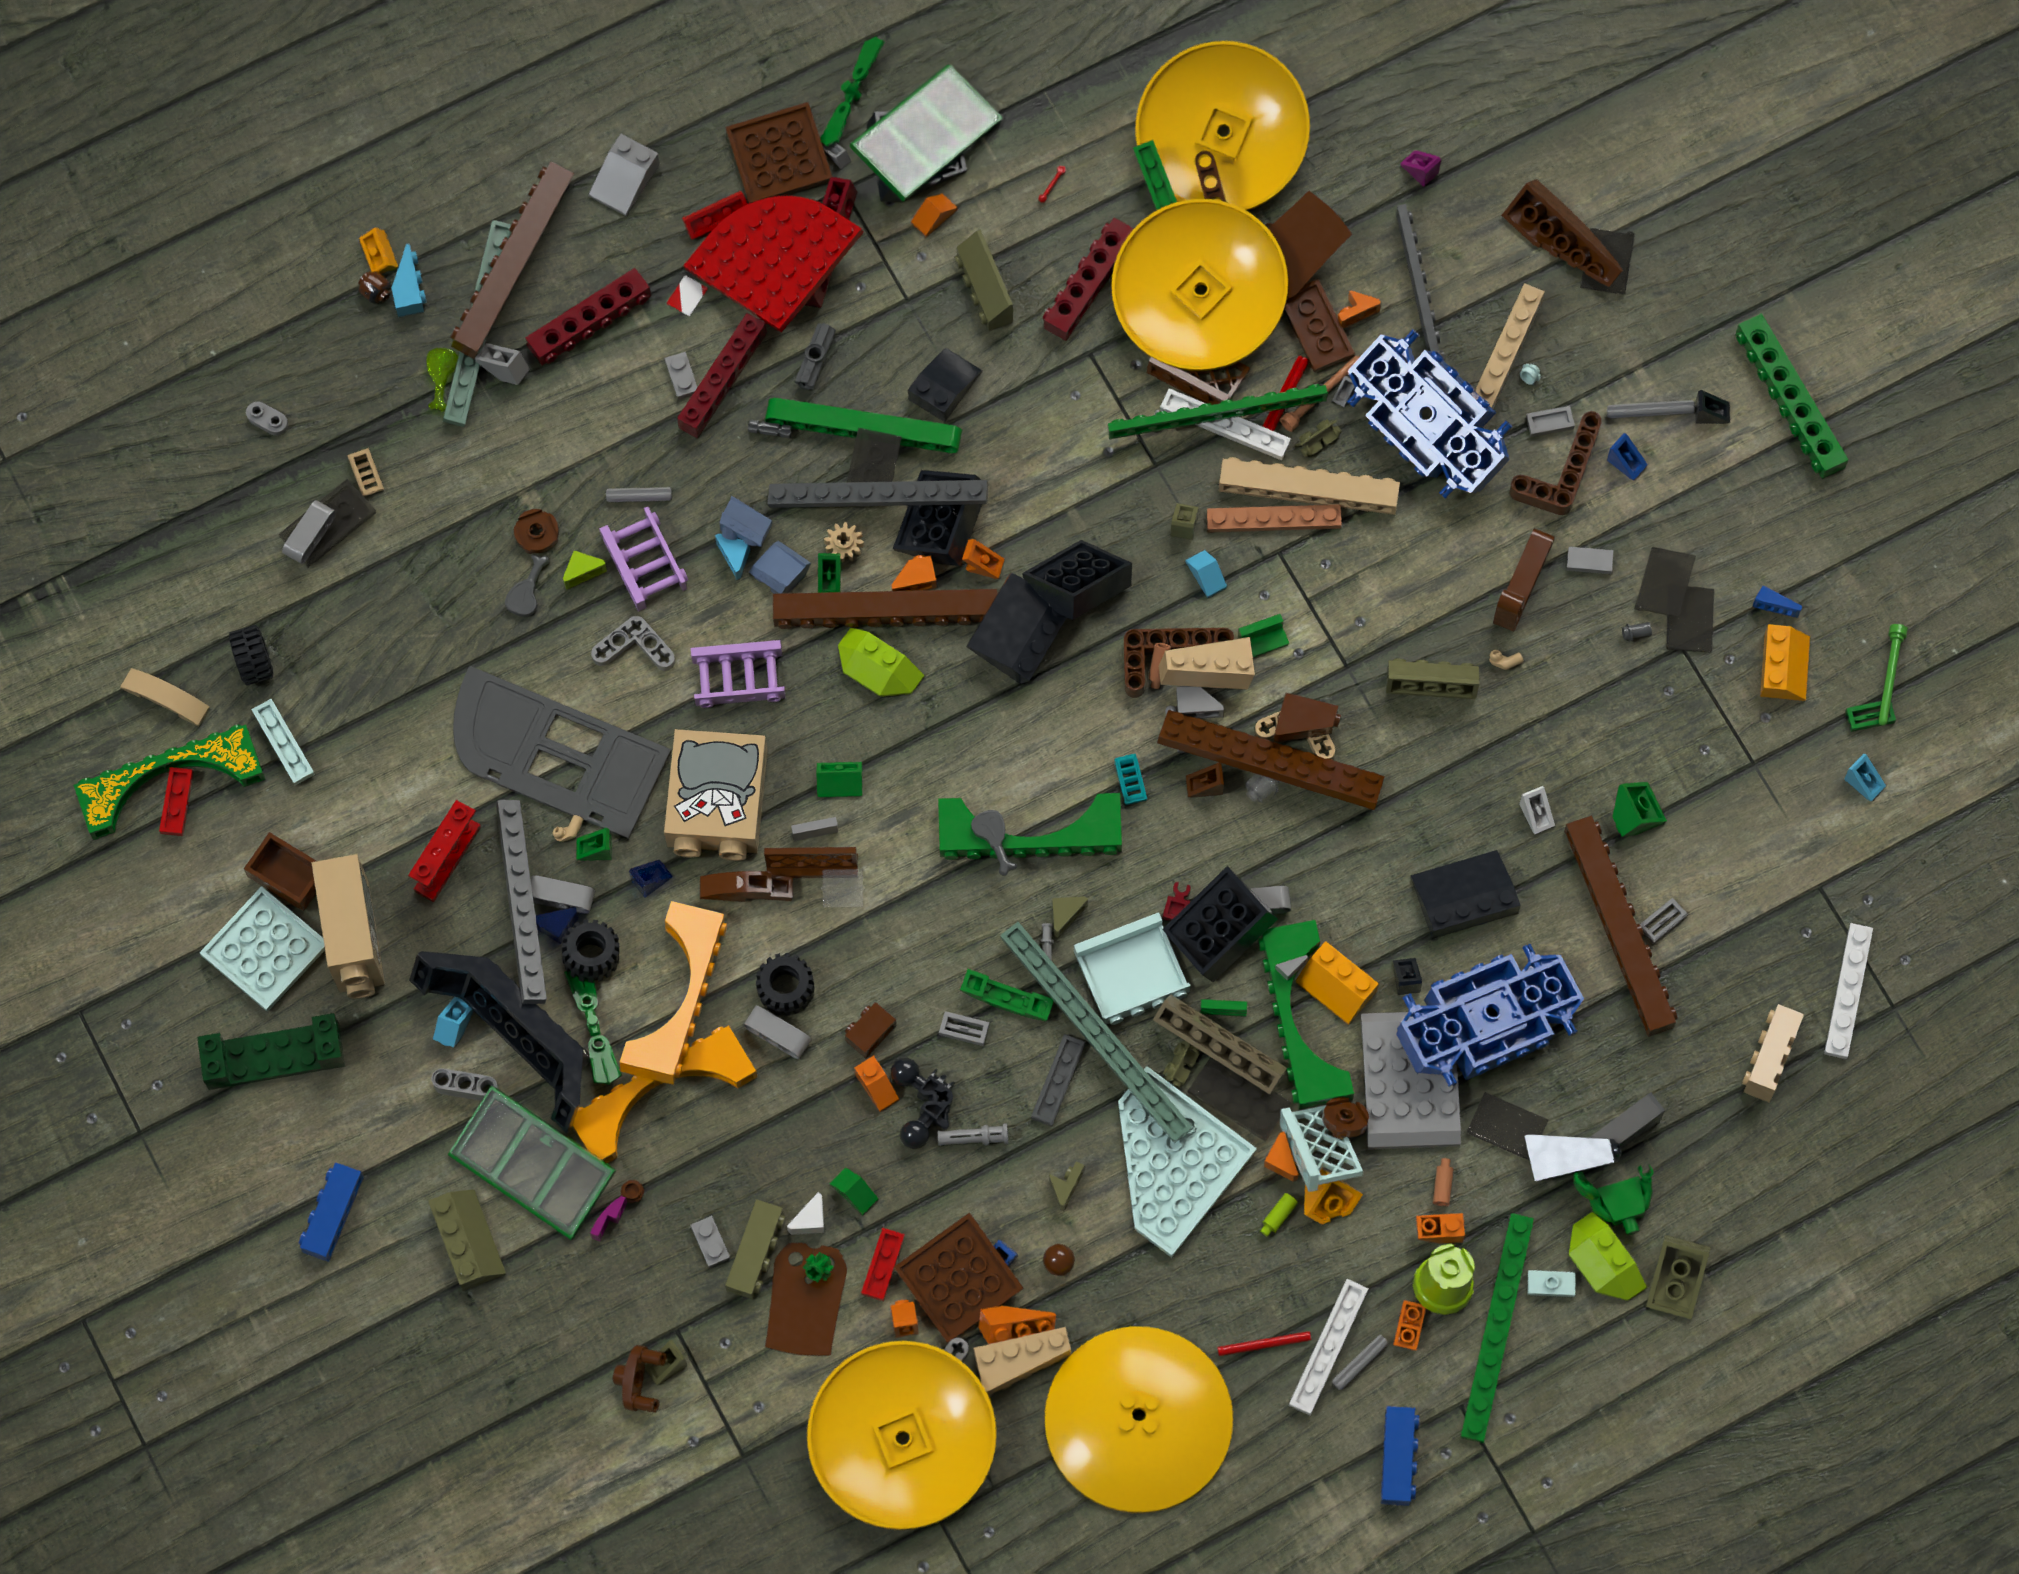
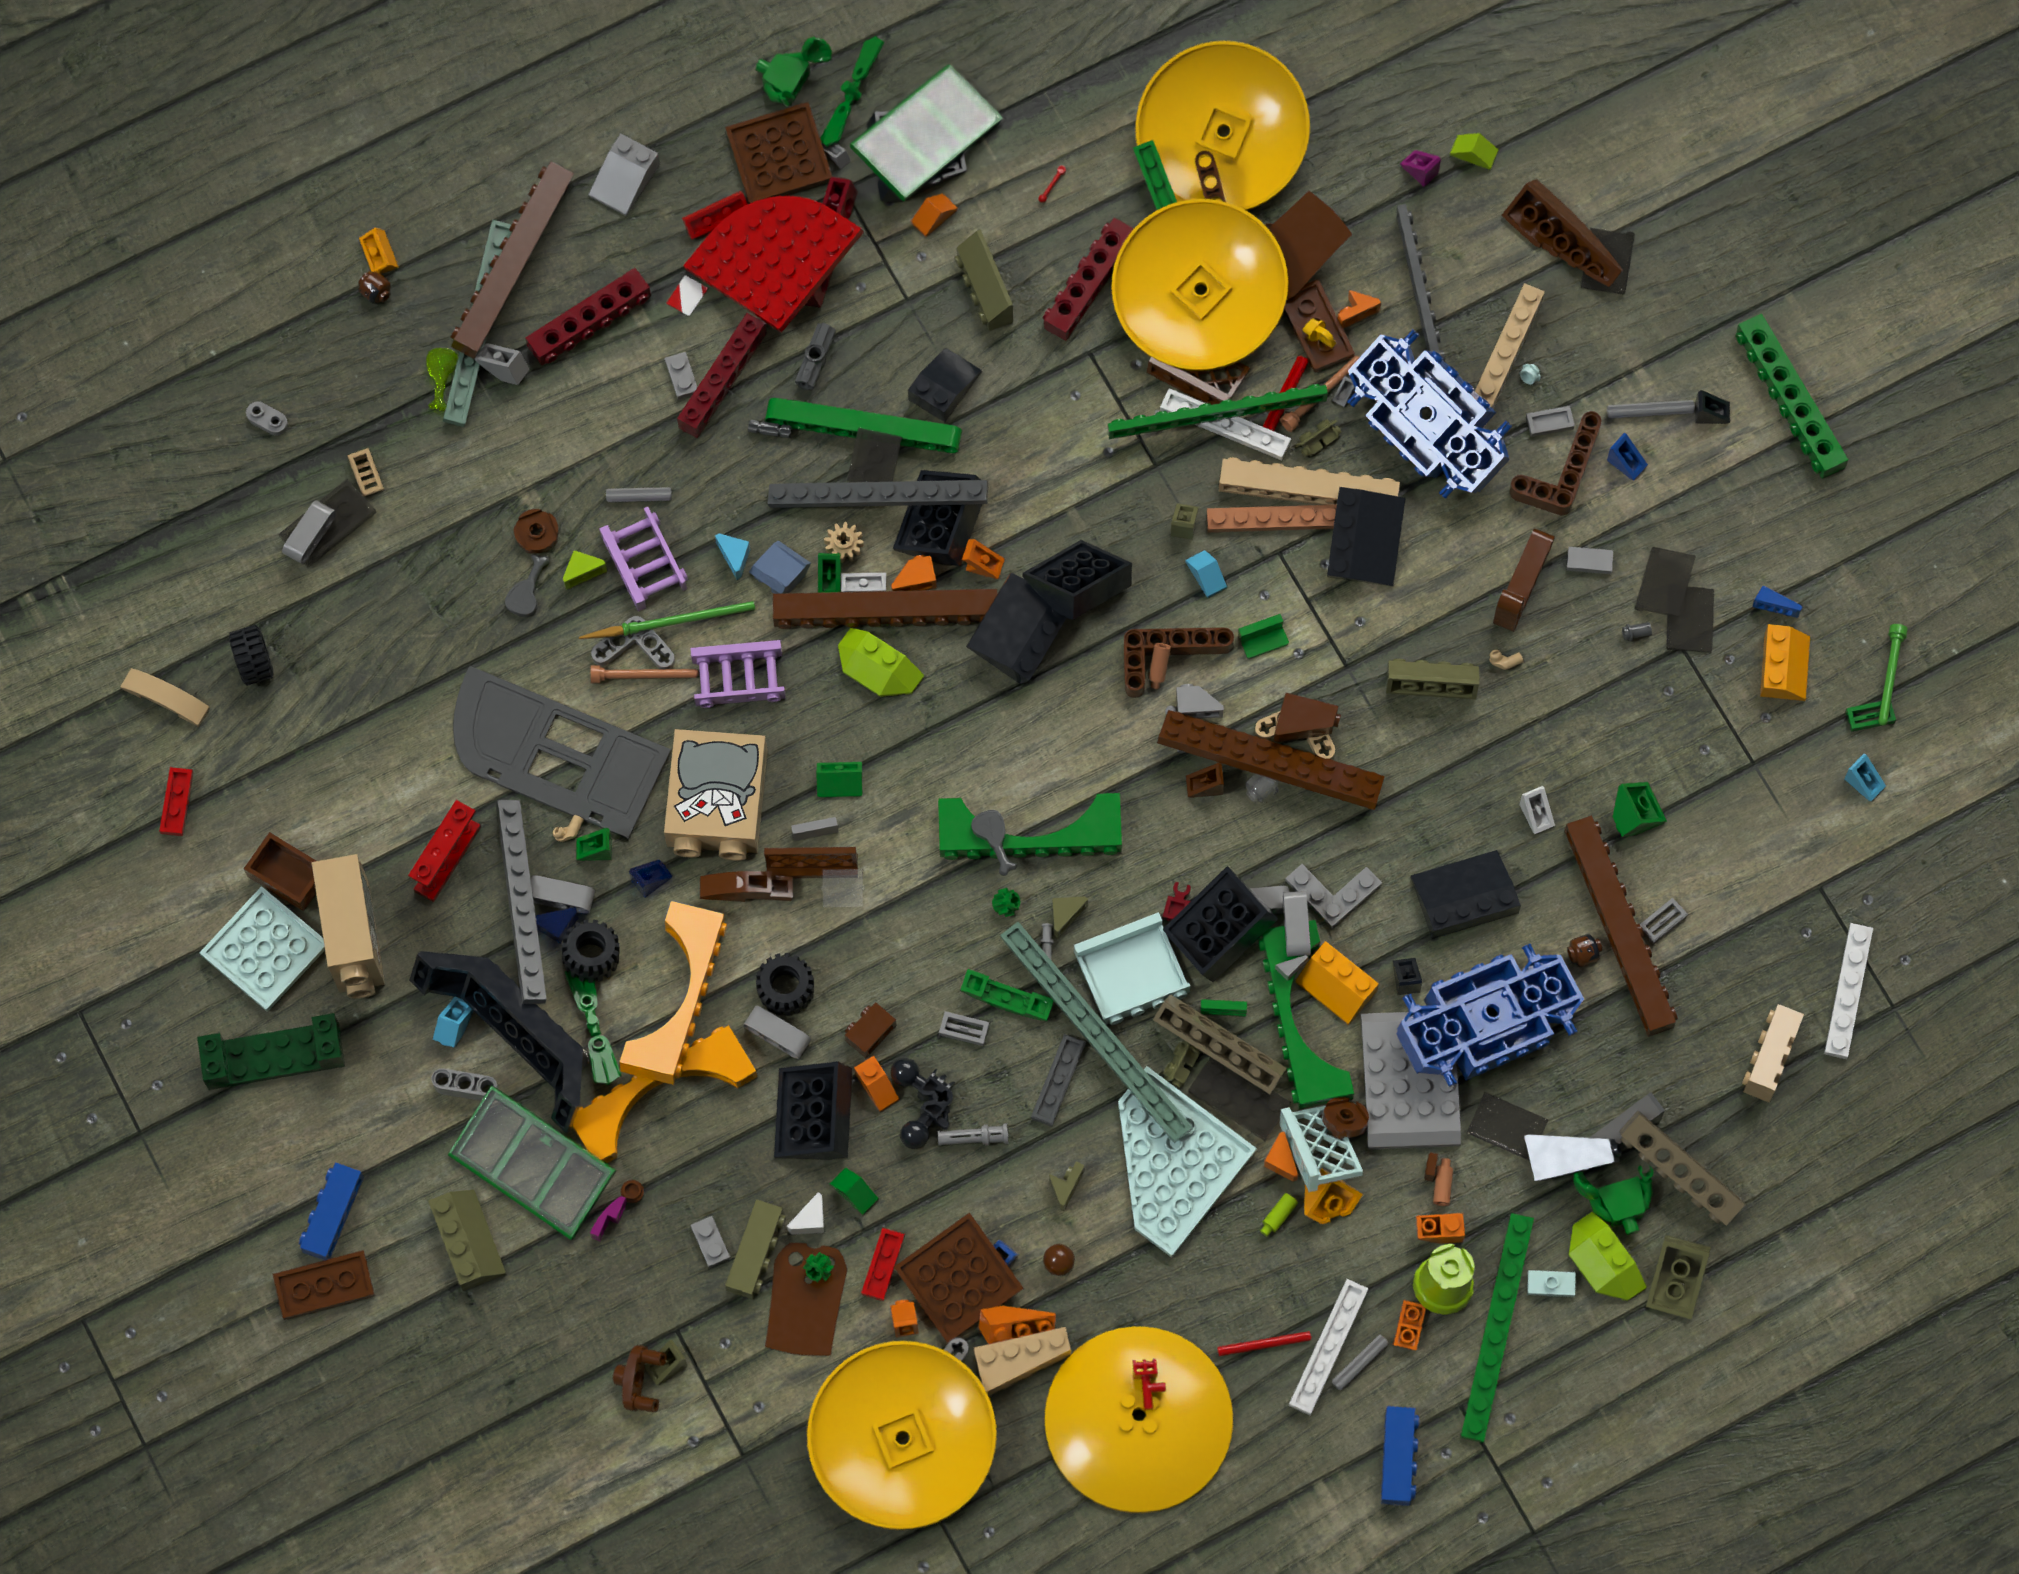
green arch [73,724,266,840] -> none
light aqua plate [251,699,315,785] -> none
medium azure slope [392,244,427,317] -> none
sand blue slope [720,495,773,547] -> none
teal slope [1114,754,1147,805] -> none
tan wedge [1159,637,1255,690] -> none
none -> reddish brown plate [273,1250,375,1320]
none -> bright green piece [579,601,755,639]
none -> nougat piece [591,665,699,683]
none -> green torso [755,37,832,107]
none -> black slope [774,1061,852,1160]
none -> light grey plate [841,572,886,592]
none -> green gear [992,888,1021,917]
none -> red arm [1132,1358,1166,1410]
none -> light grey beam [1283,891,1310,957]
none -> light grey plate [1285,864,1382,929]
none -> yellow piece [1303,318,1336,348]
none -> black slope [1327,487,1406,586]
none -> reddish brown tile [1424,1152,1438,1182]
none -> lime slope [1450,133,1498,170]
none -> reddish brown head [1567,934,1603,967]
none -> dark tan brick [1619,1110,1745,1226]

